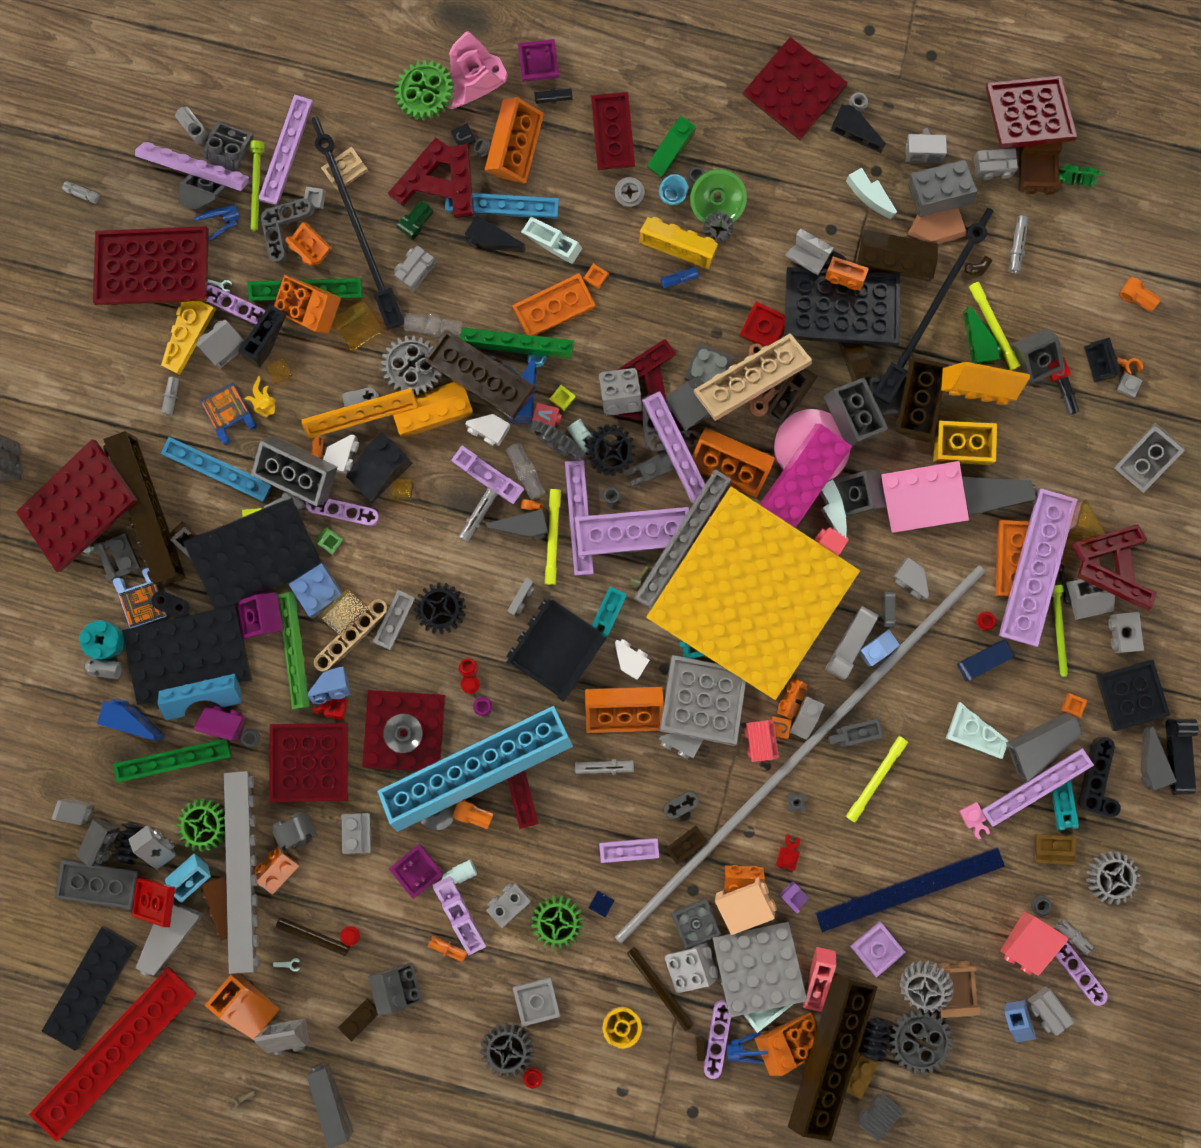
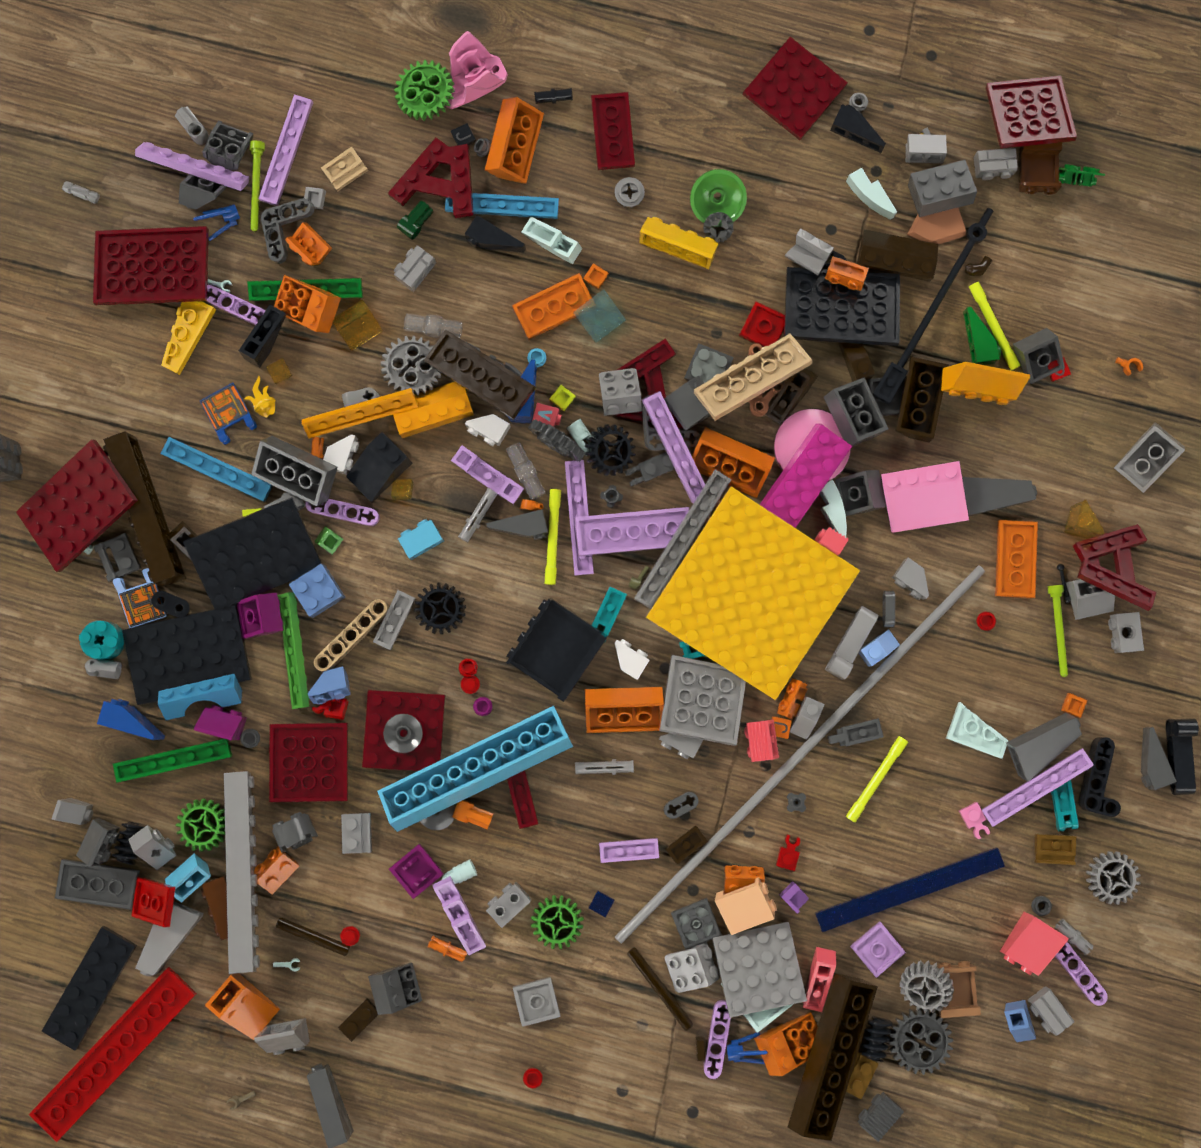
light grey axle [161,377,180,415] -> none
light grey slope [196,319,245,369] -> none
black bar [311,117,405,331] -> none
clear yellow slope [319,589,368,635] -> none
green plate [460,327,574,359] -> none
dark grey gear [480,1022,534,1078] -> none
light grey plate [507,578,535,616] -> none
magenta plate [518,39,559,82] -> none
yellow cylinder [602,1007,642,1049] -> none
green slope [647,116,696,178] -> none
medium azure hair [659,174,689,206] -> none
blue axle [661,266,699,288] -> none
dark grey plate [687,167,705,185] -> none
yellow brick [933,421,997,465] -> none
dark blue beam [957,639,1015,681] -> none
lavender plate [999,488,1077,647] -> none
light grey pin [1008,215,1029,274] -> none
black axle [1056,376,1079,415] -> none
black hinge [1084,337,1121,383] -> none
black plate [1096,660,1171,731] -> none
light grey plate [1115,372,1143,399] -> none
orange piece [1119,277,1161,312] -> none
none -> medium azure brick [398,519,444,560]
none -> clear light blue plate [573,289,626,343]

